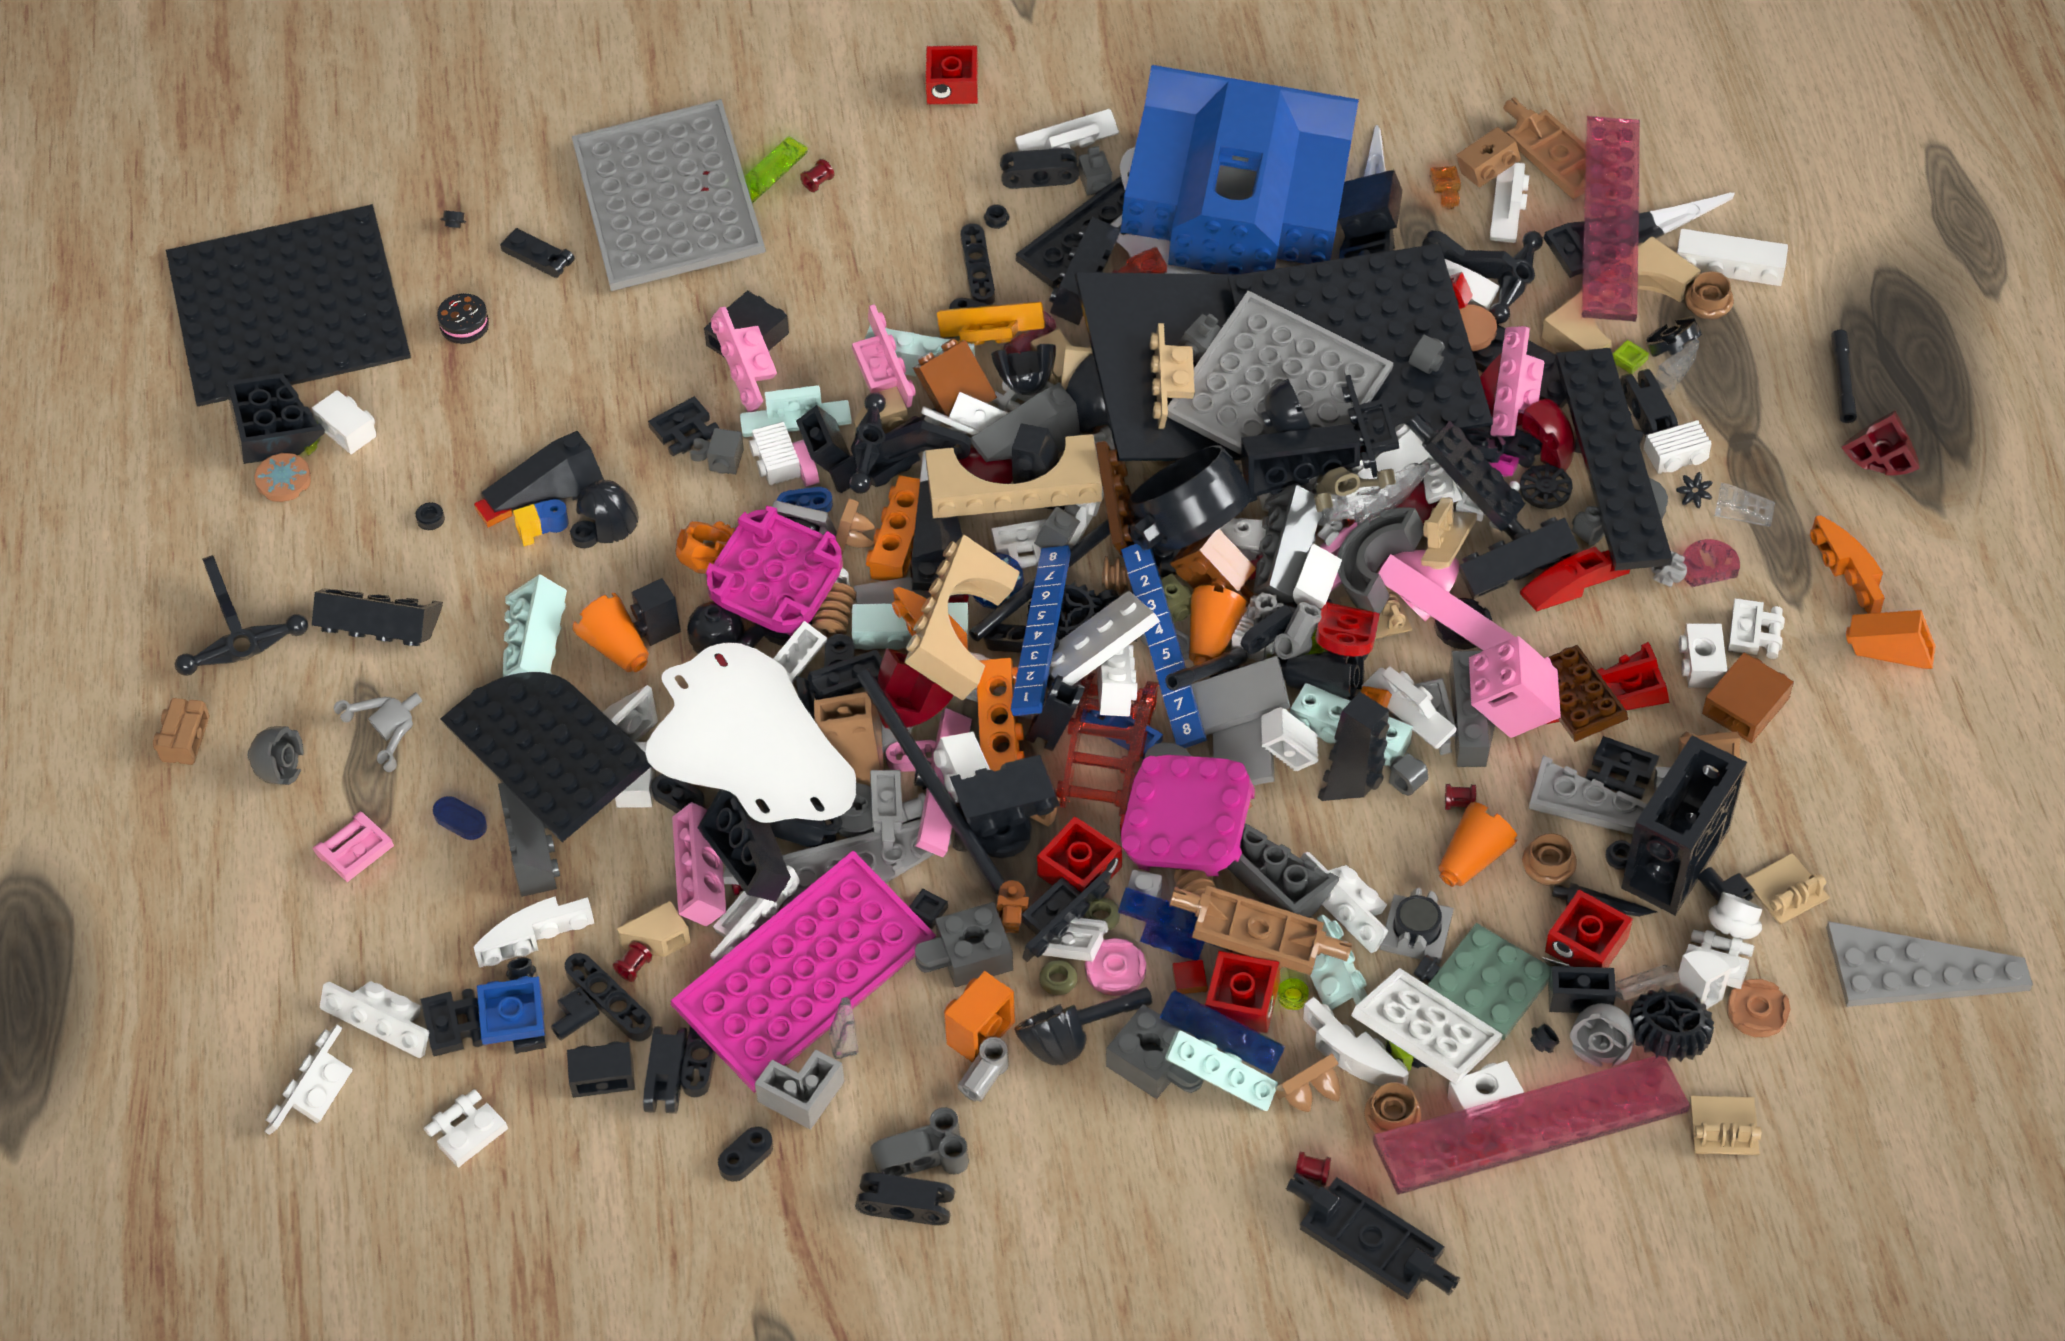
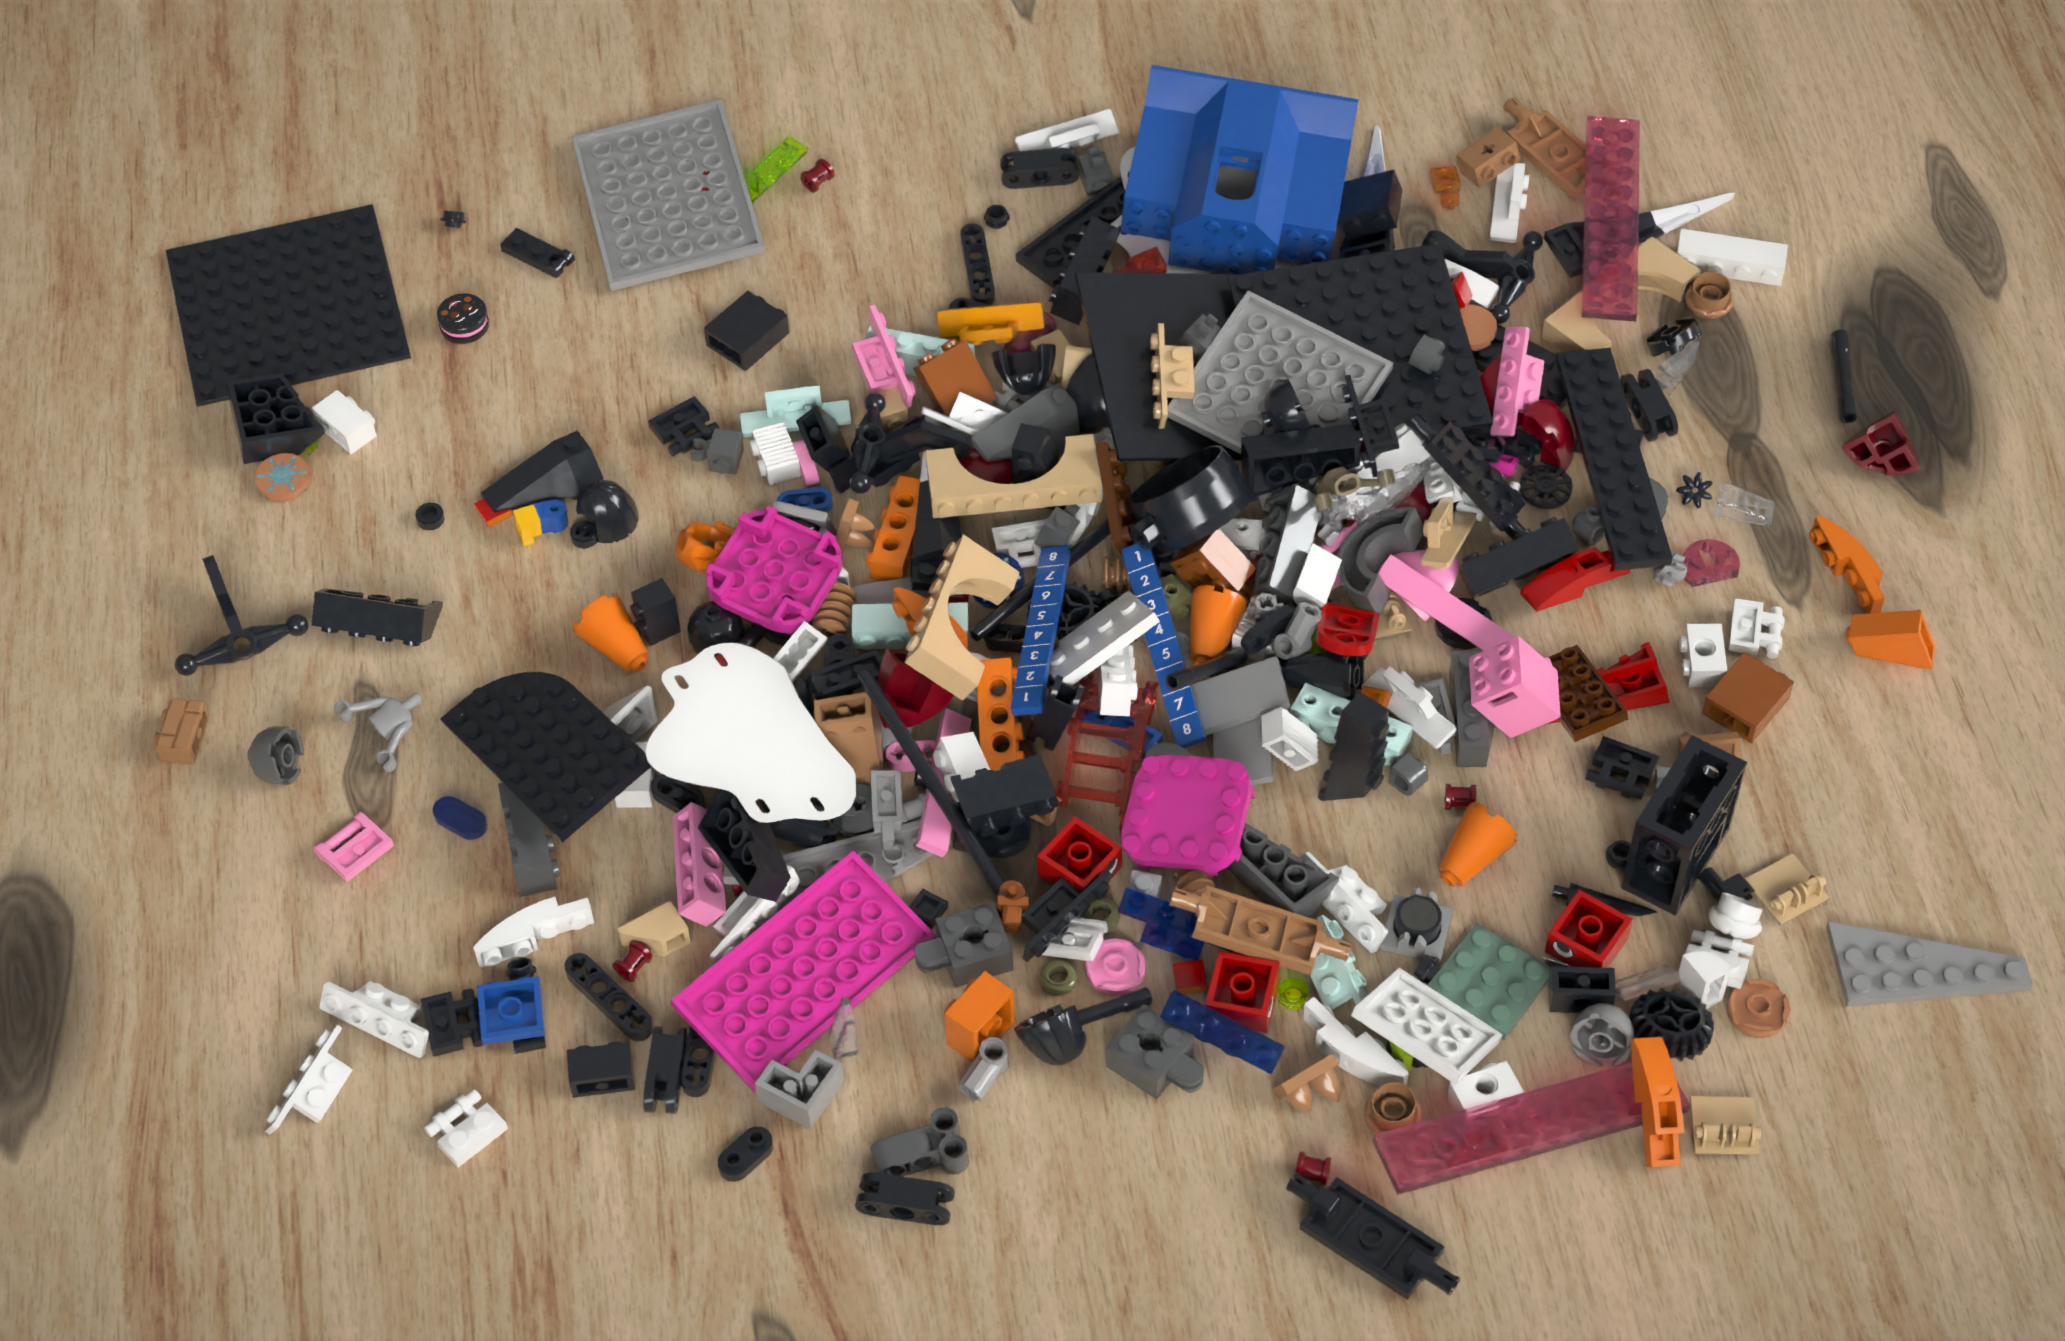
light aqua wedge [503,574,567,677] -> none
black piece [551,987,600,1041] -> none
bright pink bracket [711,307,777,412] -> none
red brick [926,45,978,104] -> none
light aqua bracket [1165,1031,1278,1111] -> none
medium nougat piece [1522,833,1577,886] -> none
light grey wing [1529,755,1647,834] -> none
black plate [1530,1024,1559,1053] -> none
lime tile [1612,339,1649,374] -> none
white brick [1644,420,1711,474] -> none
none -> orange slope [1630,1037,1684,1167]

